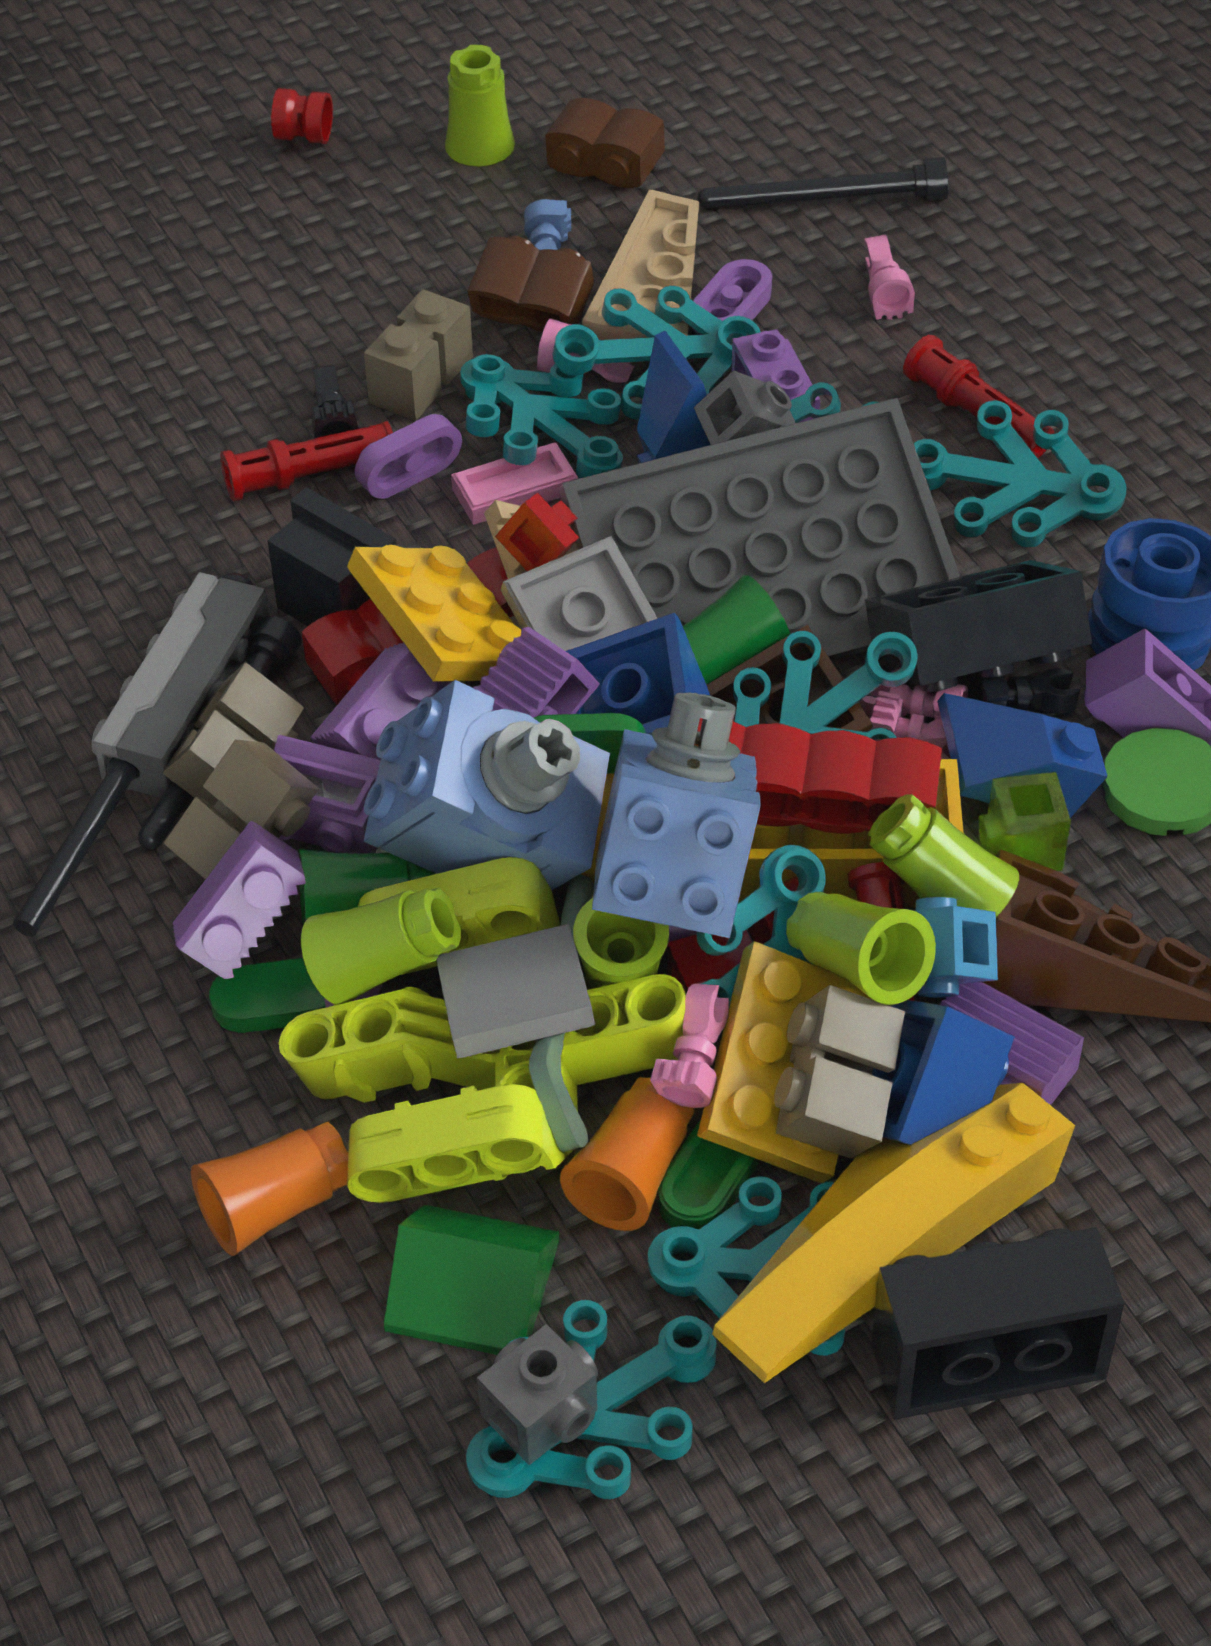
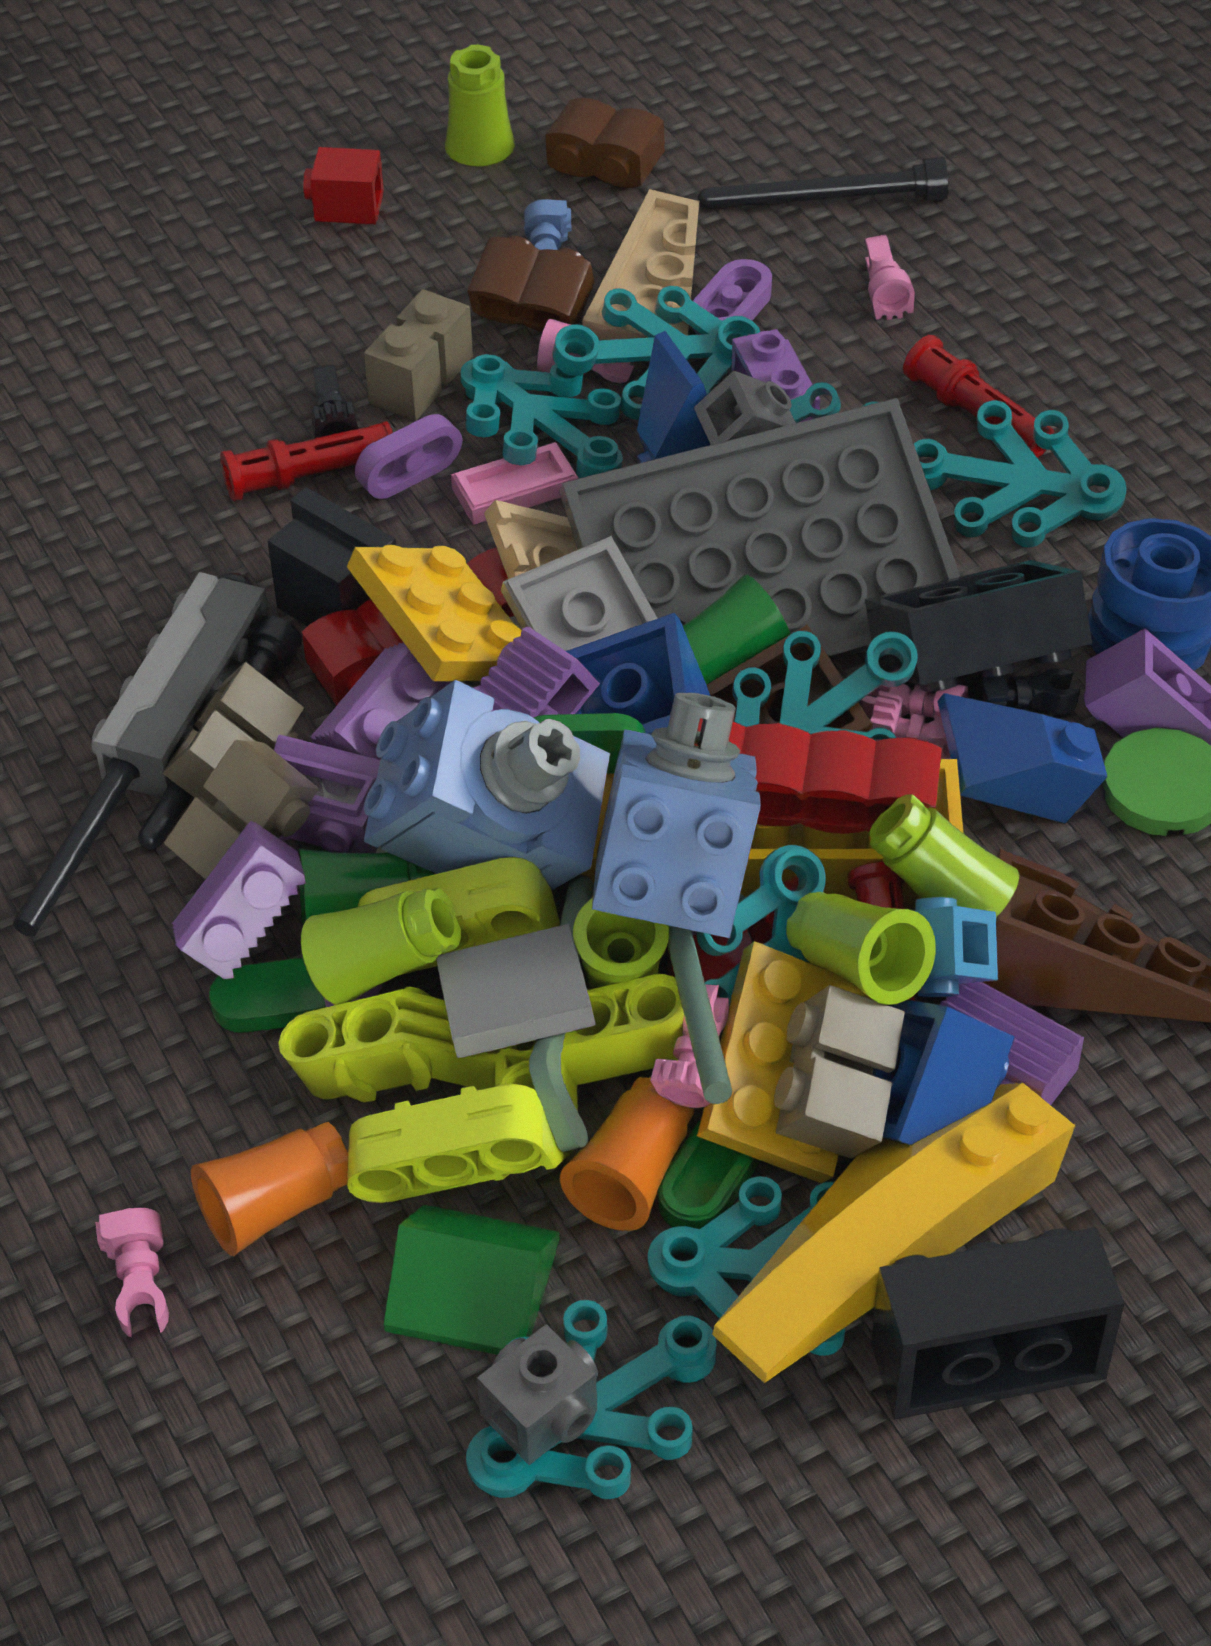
red wheel [271,88,333,144] -> none
red tile [495,493,579,571] -> none
clear neon green brick [978,772,1071,871] -> none
none -> bright pink piece [95,1208,169,1338]
none -> red brick [303,147,384,225]
none -> sand green piece [667,893,746,1104]

